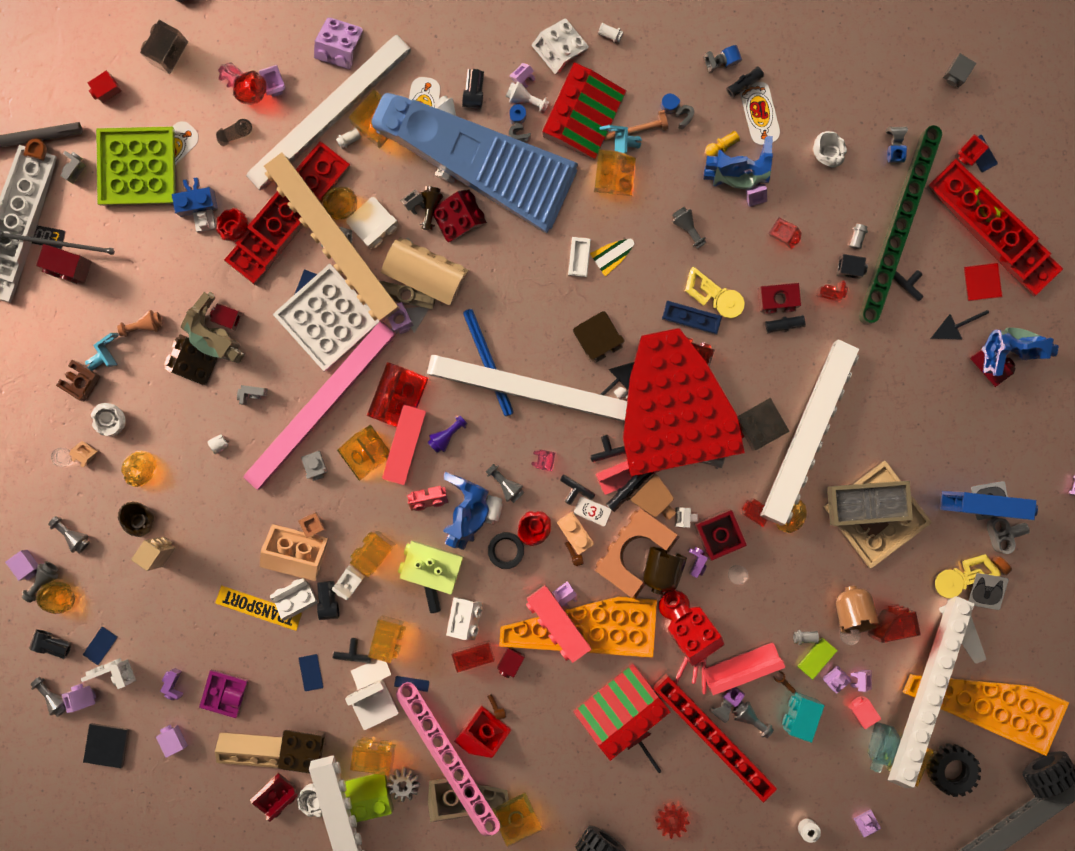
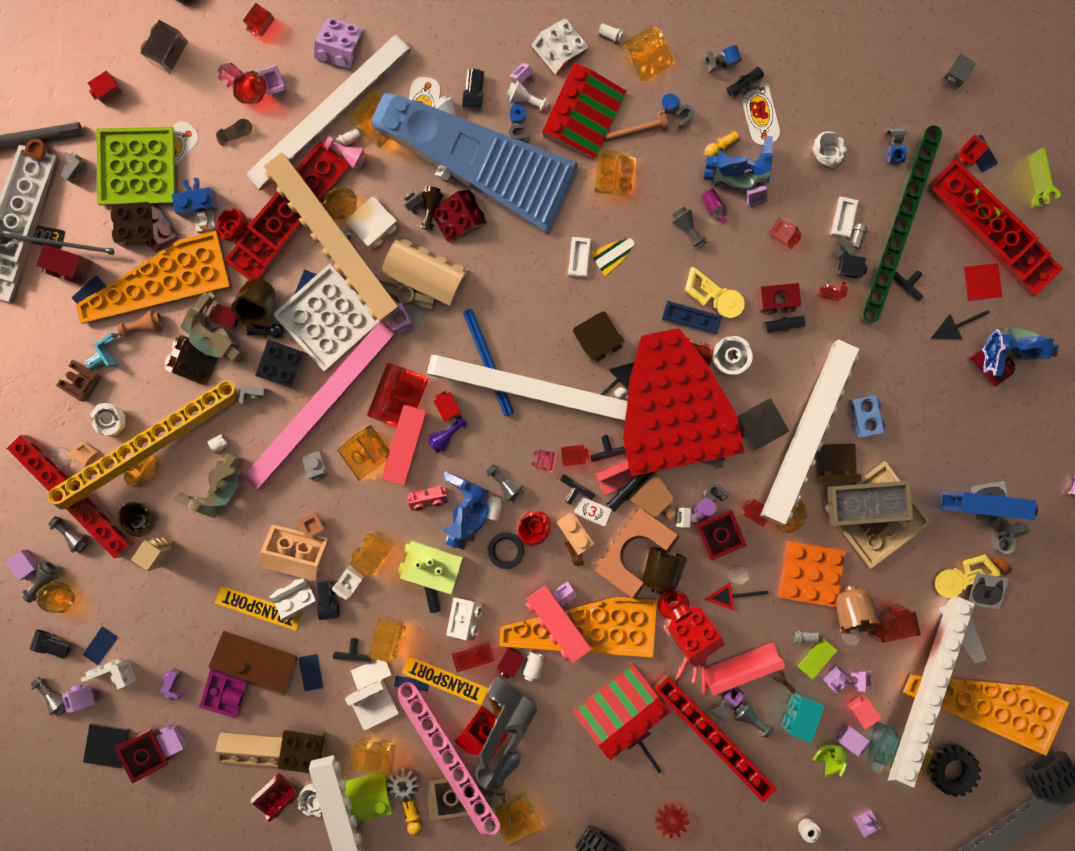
medium azure bracket [600,125,642,155] -> none
medium lavender bracket [688,547,708,578] -> none
none -> red brick [7,435,134,559]
none -> yellow beam [48,381,238,510]
none -> dark blue sticker [72,276,107,304]
none -> light orange wing [76,231,231,324]
none -> dark brown bracket [111,202,154,246]
none -> dark red brick [114,727,169,784]
none -> bracket [145,204,177,252]
none -> dark tan hips [173,453,242,518]
none -> reddish brown brick [208,630,298,696]
none -> dark brown cylinder [231,279,277,327]
none -> clear red brick [243,2,274,37]
none -> black pin [246,323,284,338]
none -> black brick [255,339,308,389]
none -> bright pink piece [324,136,367,169]
none -> yellow sticker [402,656,488,706]
none -> yellow pin [402,798,422,836]
none -> red brick [433,391,462,422]
none -> dark grey panel [475,677,537,790]
none -> sand blue piece [493,752,521,788]
none -> white brick [522,652,545,682]
none -> clear red brick [561,445,589,466]
none -> clear yellow bracket [620,25,674,82]
none -> leg [695,483,729,520]
none -> magenta piece [701,188,727,224]
none -> piece [704,582,769,610]
none -> white brick [711,336,753,376]
none -> orange plate [779,541,846,607]
none -> lime piece [813,744,848,777]
none -> dark brown bracket [817,443,861,483]
none -> white tile [831,197,859,239]
none -> dark grey tile [832,236,856,258]
none -> lavender brick [836,724,869,756]
none -> medium blue brick [849,395,885,438]
none -> lime flag [1028,148,1061,207]

